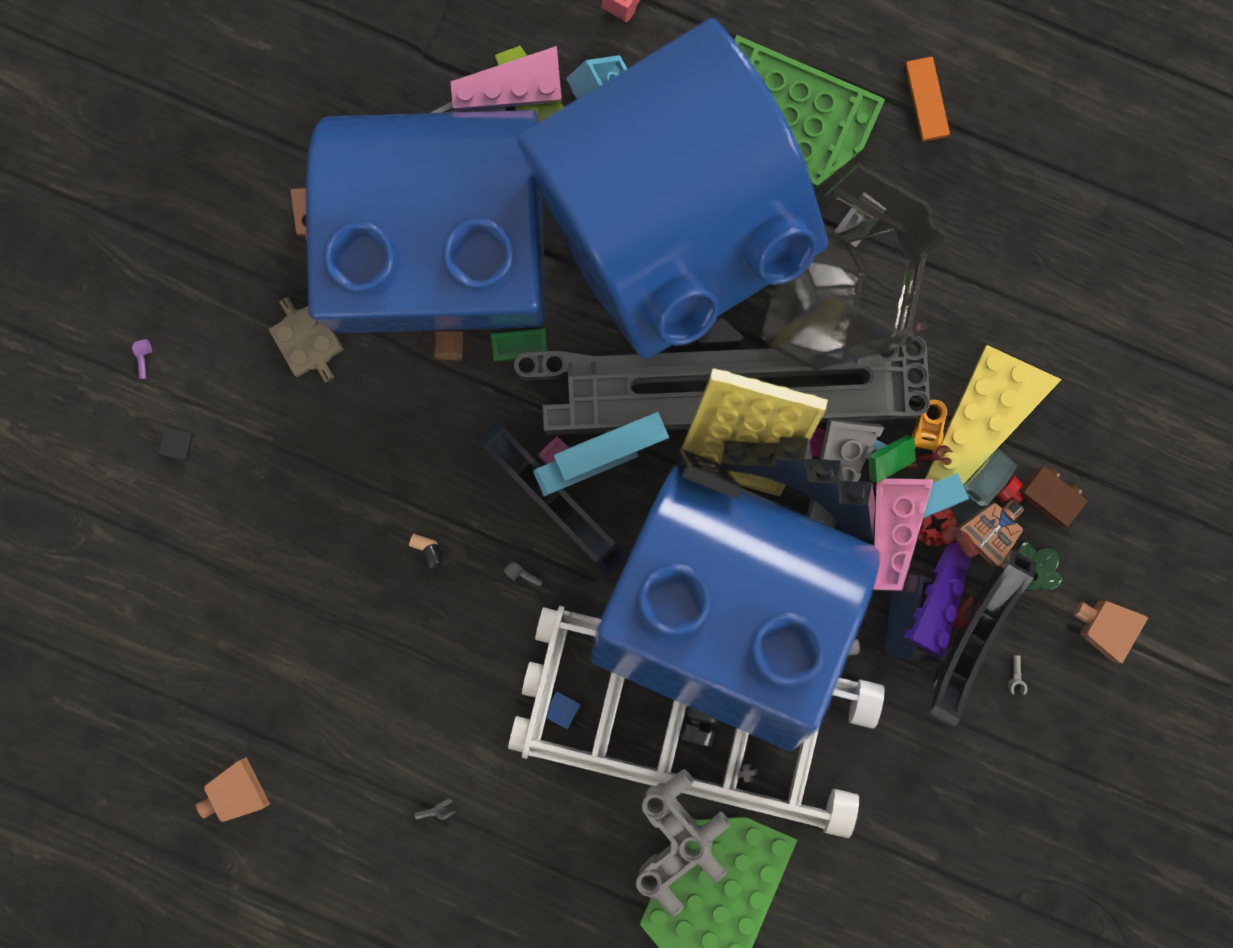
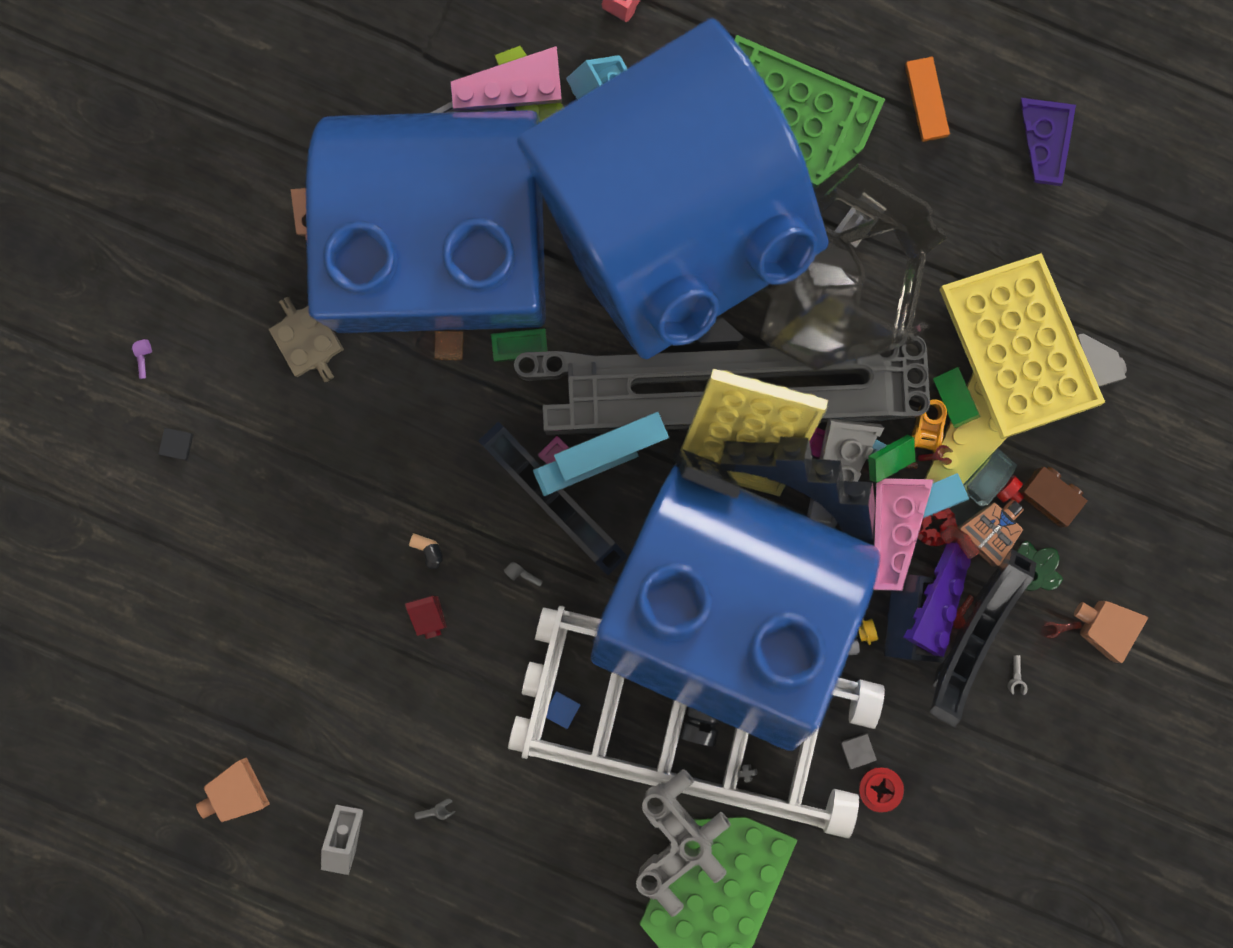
none -> light grey slope [321,805,363,875]
none -> dark red slope [405,596,447,639]
none -> flat silver tile [840,733,876,769]
none -> yellow plate [858,619,878,645]
none -> red gear [859,768,904,812]
none -> green tile [933,367,981,428]
none -> light yellow plate [939,253,1105,439]
none -> dark purple wing [1020,98,1076,186]
none -> clear red hand [1043,621,1082,638]
none -> light grey slope [1077,333,1127,387]

